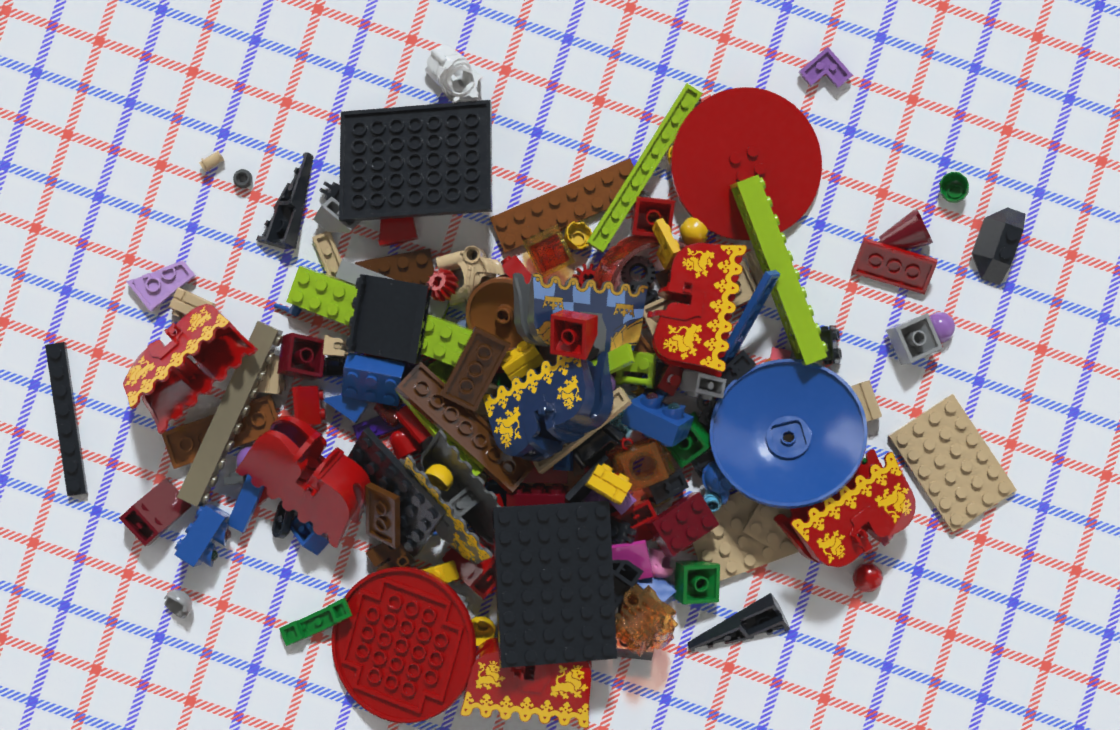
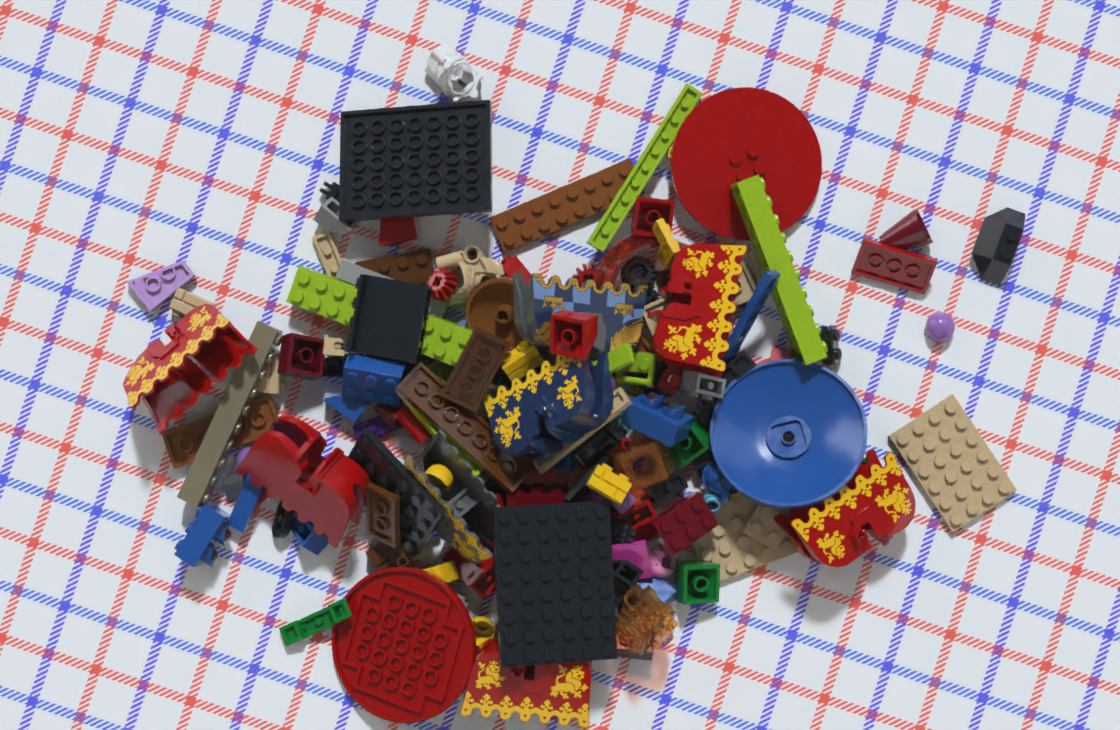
black plate [45,342,88,496] -> none
dark red slope [119,478,192,546] -> none
light grey hair [164,589,192,618] -> none
tan pin [199,150,224,172] -> none
dark grey plate [233,169,253,188] -> none
black wedge [256,152,313,249] -> none
blue hand [274,303,302,317] -> none
red slope [292,386,326,425] -> none
red helmet [389,427,423,460] -> none
piece [523,224,575,278] -> none
yellow hair [564,221,592,250] -> none
yellow hair [679,217,708,245] -> none
black wedge [688,593,790,652] -> none
medium lavender plate [798,47,853,89] -> none
tan brick [851,380,882,422] -> none
red hair [852,563,883,592] -> none
light grey slope [886,313,943,365] -> none
green hair [939,172,969,203] -> none

